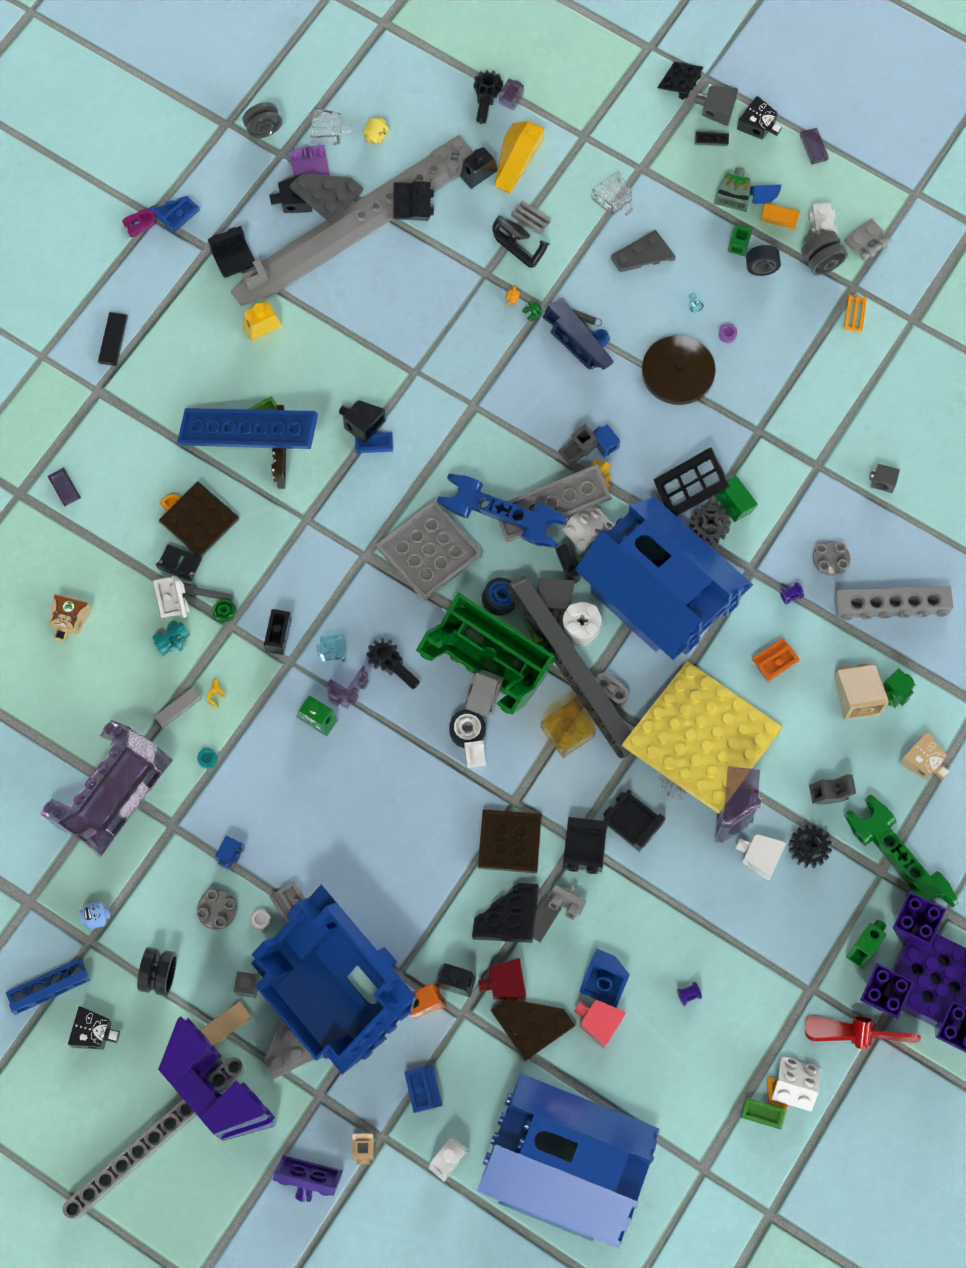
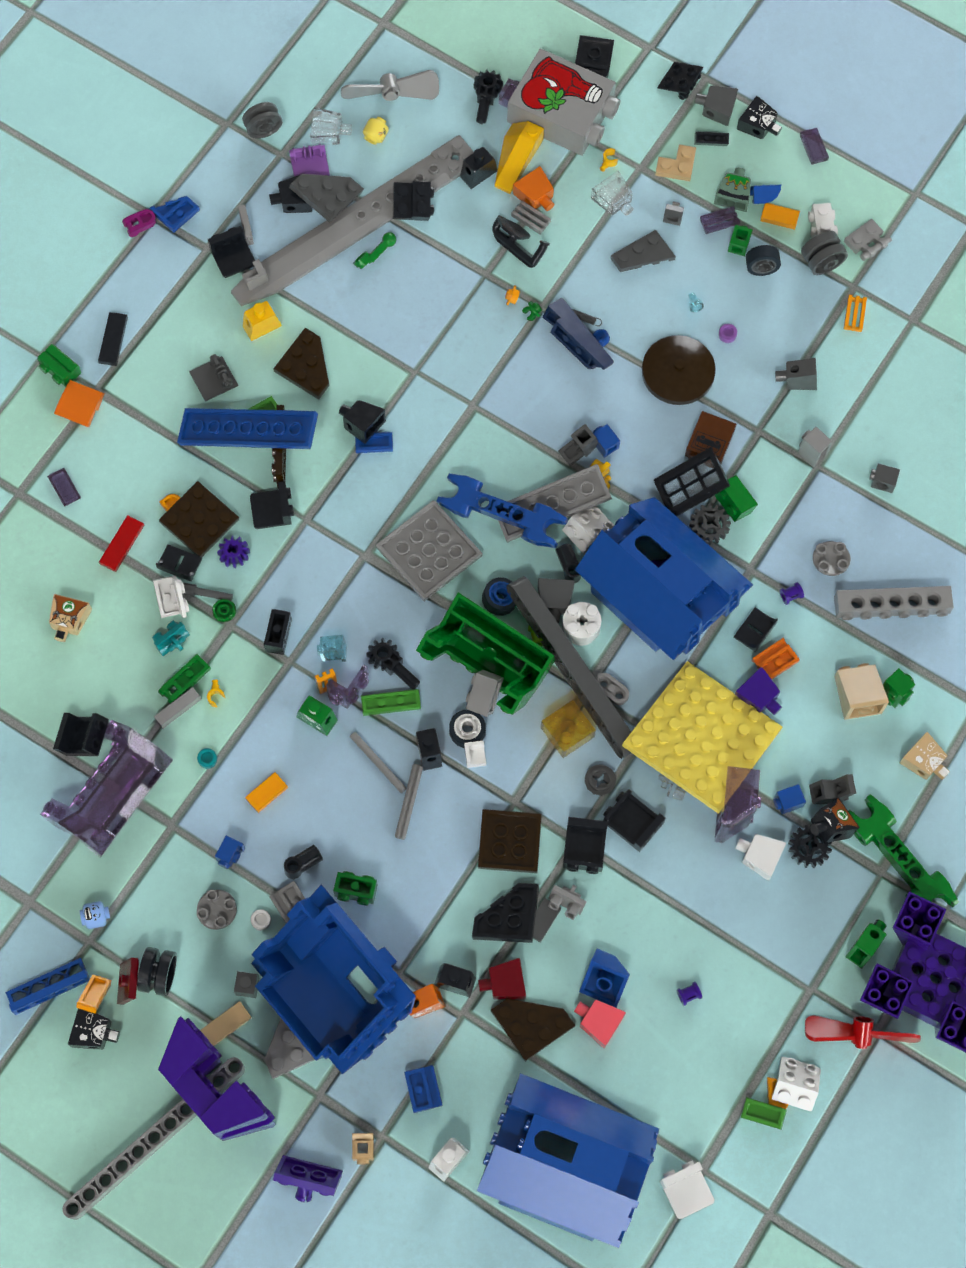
none -> green brick [37,344,81,387]
none -> black panel [53,713,109,756]
none -> orange slope [54,380,105,427]
none -> light orange tile [76,974,112,1014]
none -> red tile [99,515,145,572]
none -> dark red plate [117,958,139,1005]
none -> green plate [158,654,211,704]
none -> dark grey hinge [189,354,238,402]
none -> dark purple gear [217,536,250,568]
none -> light grey tile [238,205,254,245]
none -> light orange tile [245,772,288,813]
none -> black bracket [250,481,294,529]
none -> dark brown plate [273,328,329,400]
none -> black piece [284,845,323,879]
none -> light orange tile [315,668,338,694]
none -> green brick [333,871,378,906]
none -> light grey piece [341,70,439,101]
none -> light grey bar [350,732,407,793]
none -> green piece [353,232,396,269]
none -> bright green tile [361,689,421,716]
none -> light grey axle [395,764,423,840]
none -> black torso [415,728,442,771]
none -> light grey brick [507,48,620,156]
none -> orange torso [513,166,554,211]
none -> black plate [575,35,614,78]
none -> dark grey gear [585,765,616,796]
none -> yellow piece [600,148,618,172]
none -> tan plate [655,145,696,181]
none -> white bracket [660,1160,714,1219]
none -> dark grey tile [663,202,684,226]
none -> reddish brown brick [685,411,737,468]
none -> clear purple tile [700,206,740,234]
none -> black piece [733,607,778,652]
none -> dark purple torso [735,667,782,715]
none -> blue brick [773,784,806,814]
none -> dark grey torso [775,358,817,390]
none -> light grey piece [798,427,833,468]
none -> black torso [810,798,860,843]

